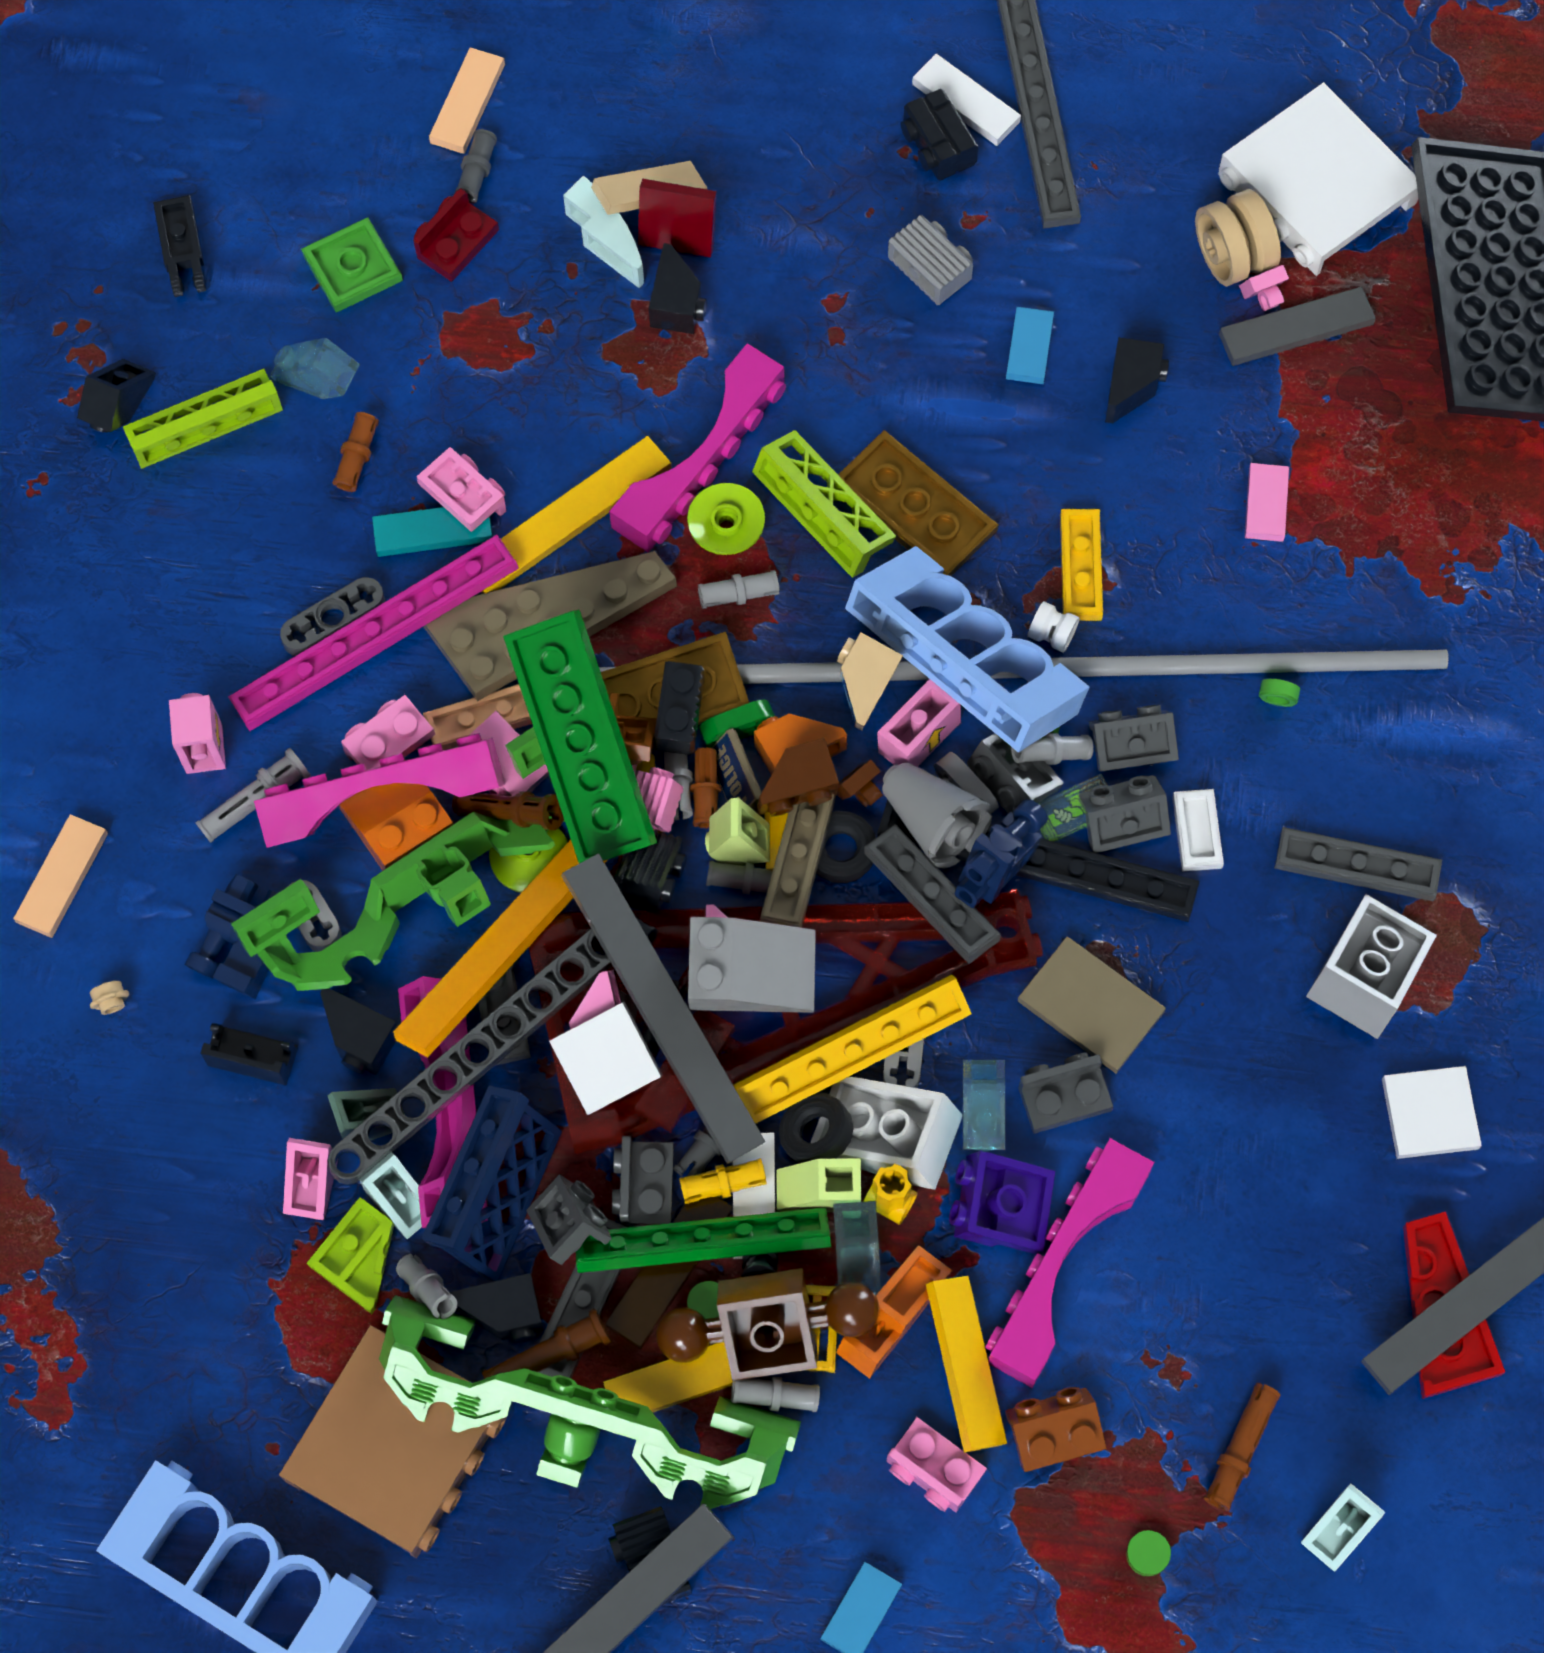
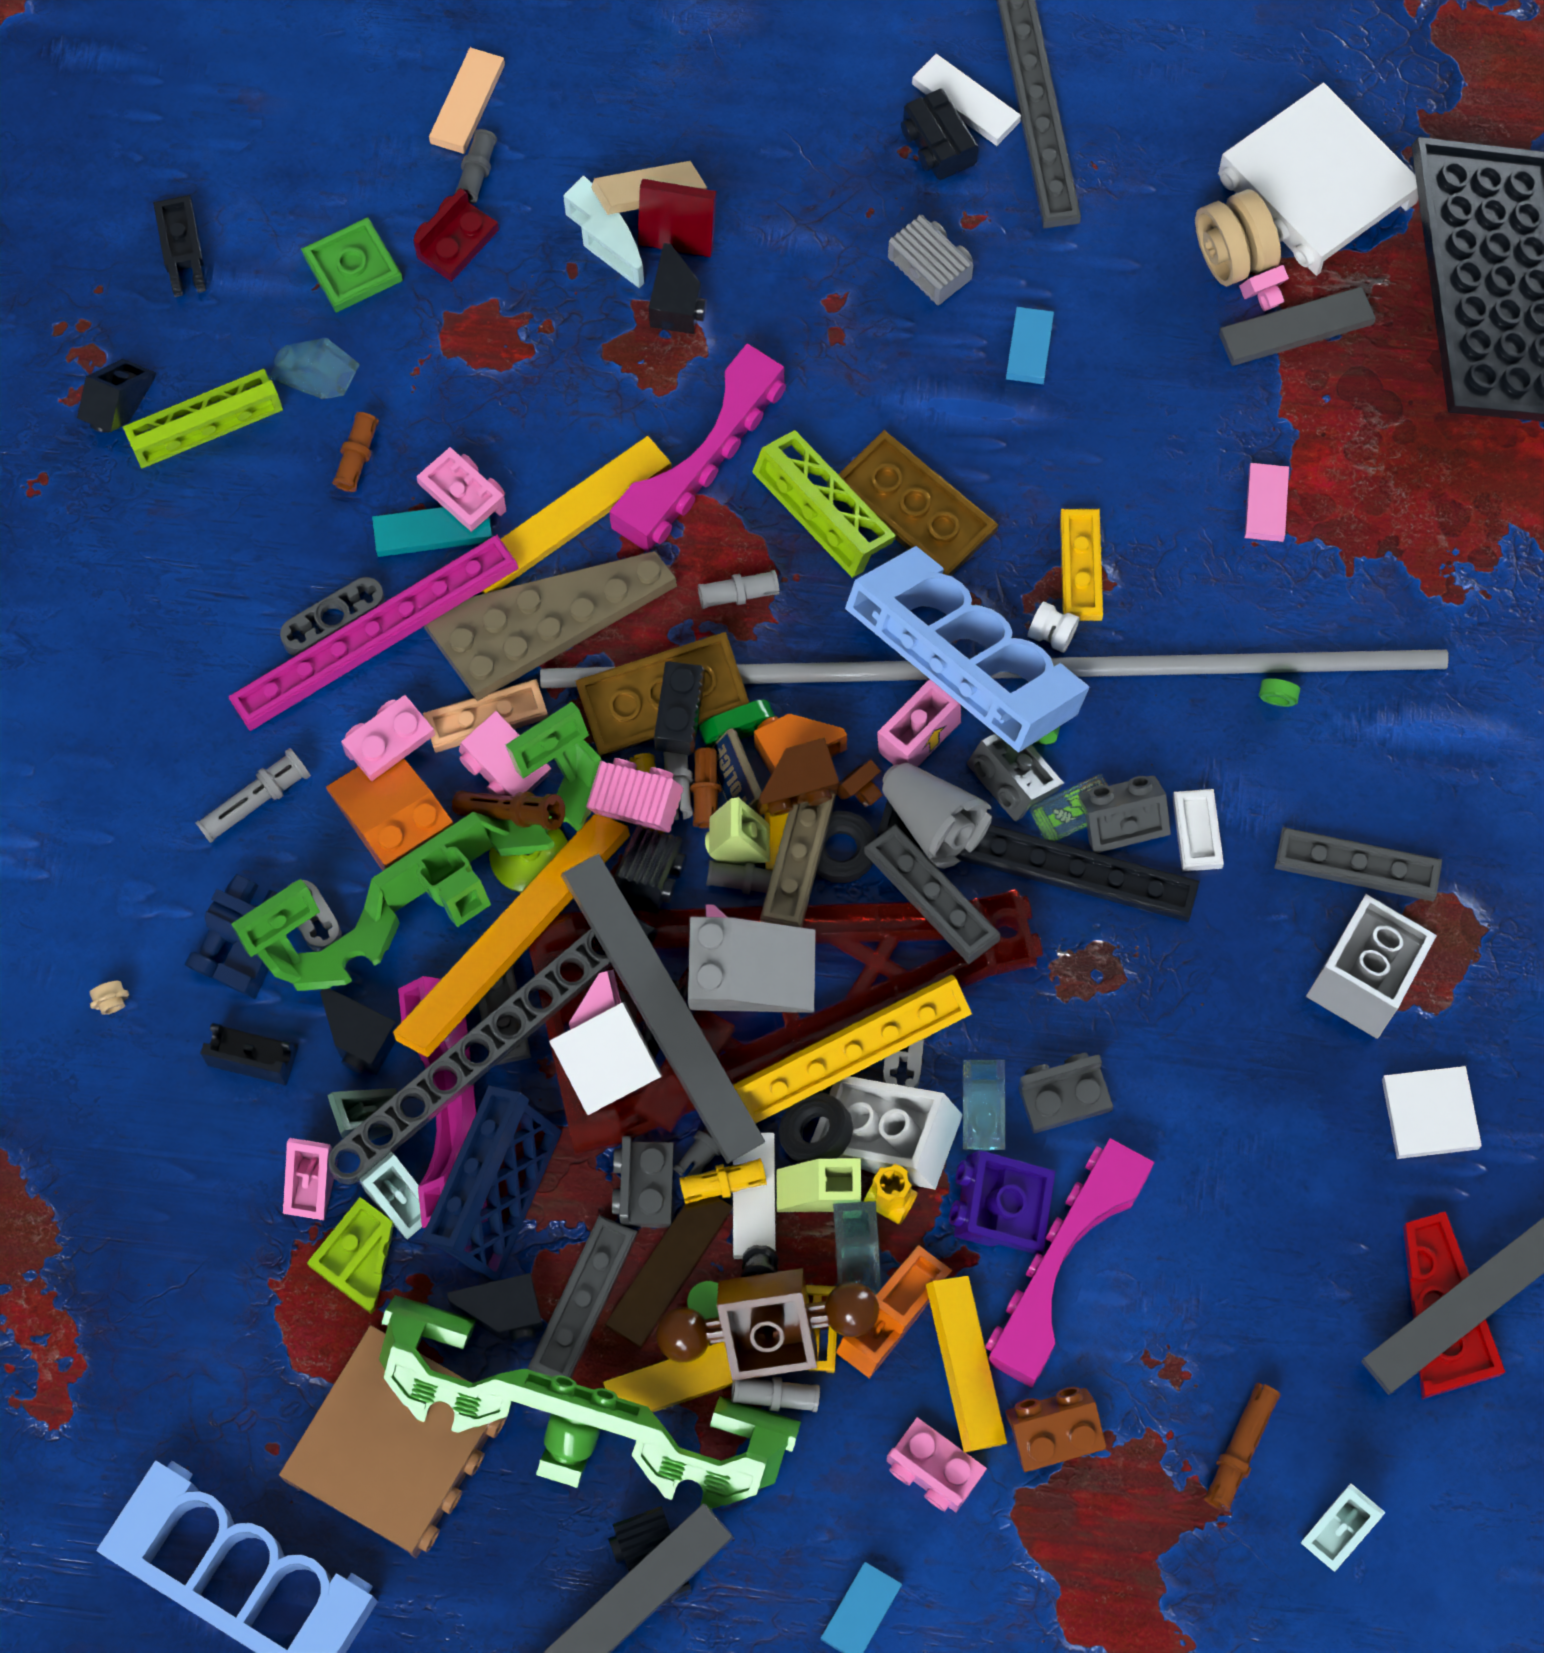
light nougat tile [13,814,108,938] -> none
bright pink brick [169,693,226,774] -> none
dark pink arch [254,733,505,848] -> none
light grey pin [396,1254,457,1319] -> none
reddish brown pin [482,1308,611,1379] -> none
green plate [503,609,657,863] -> none
dark grey bracket [526,1174,612,1265] -> none
green tile [576,1207,831,1273] -> none
dark orange bracket [609,693,657,765] -> none
lime dish [687,483,765,555] -> none
tan slope [837,632,903,731] -> none
light grey beam [934,752,999,814] -> none
dark blue hips [954,799,1048,908] -> none
light grey pin [1011,733,1093,765] -> none
dark tan tile [1018,936,1166,1074] -> none
dark grey bracket [1089,704,1179,771] -> none
black slope [1105,337,1169,424] -> none
bright green tile [1126,1530,1171,1577] -> none

